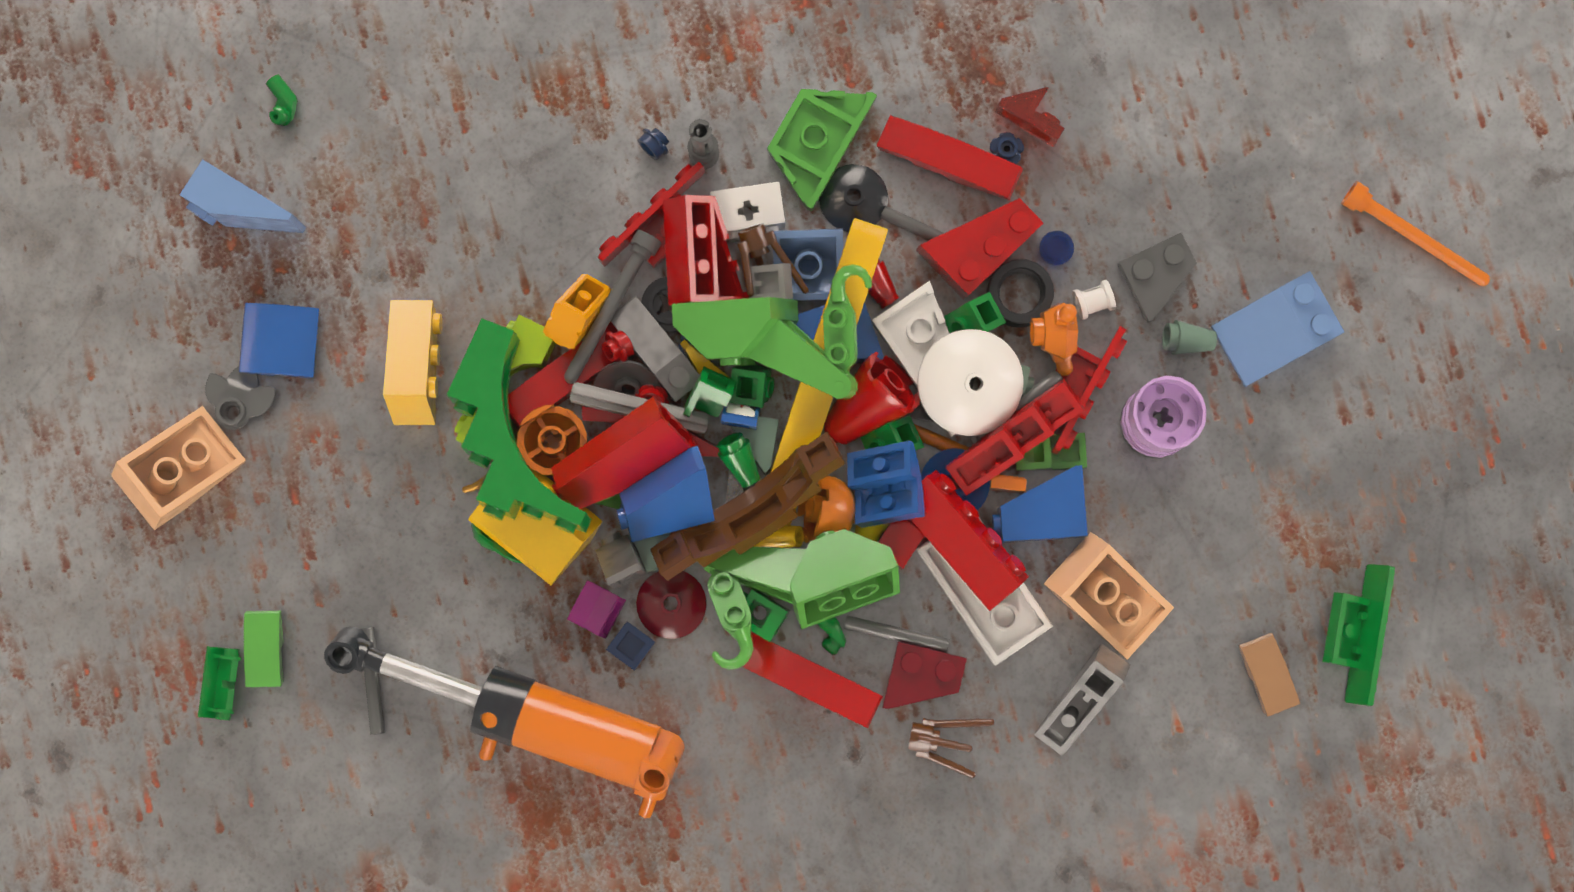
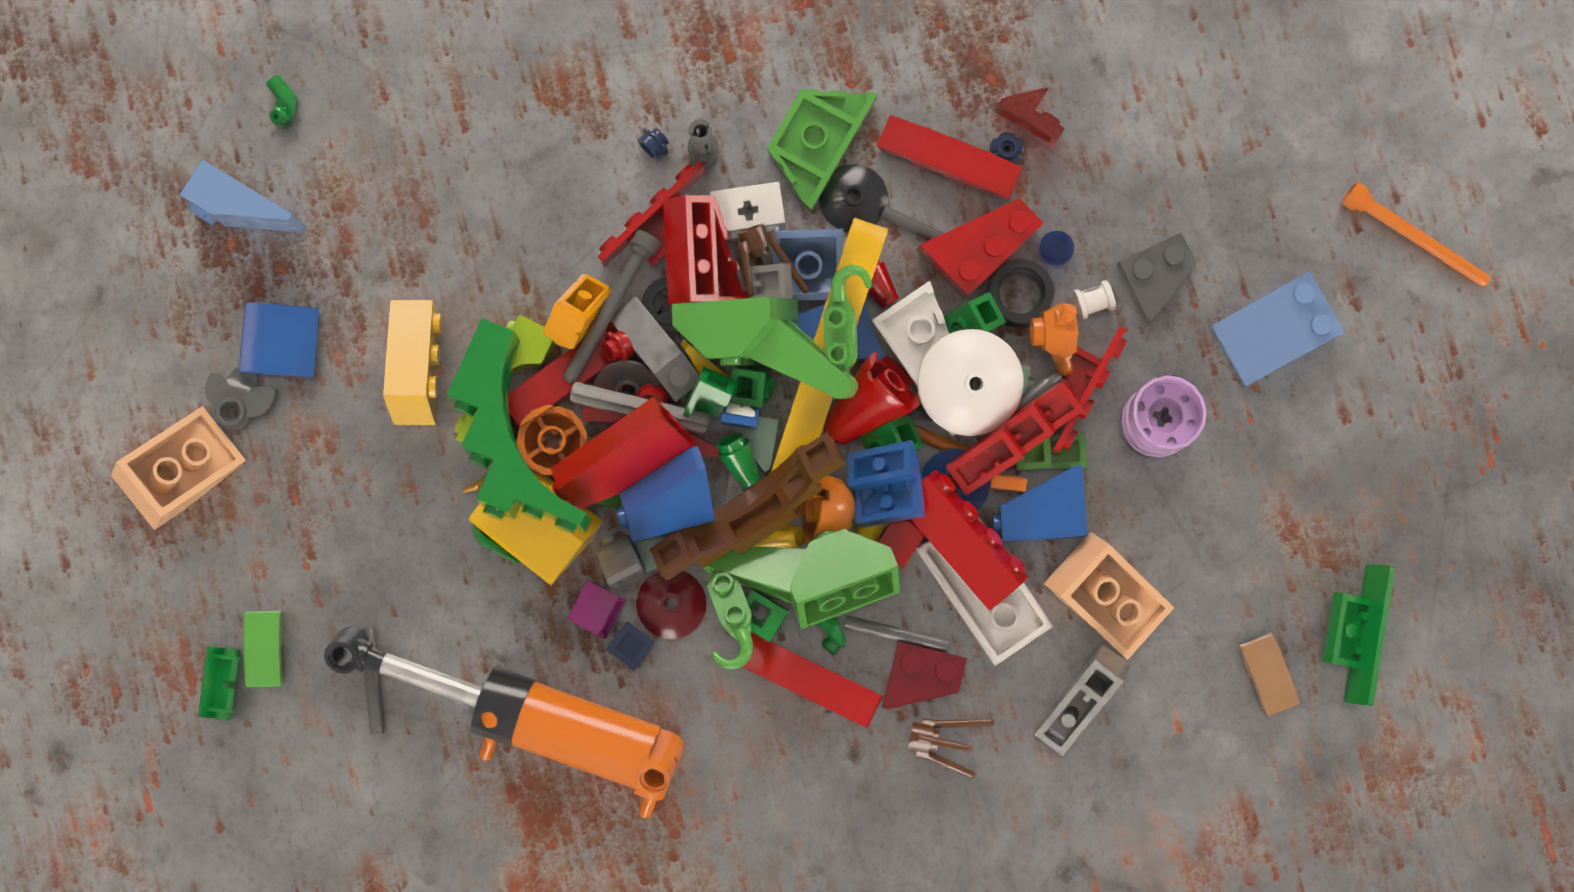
sand green cone [1162,320,1217,355] -> none

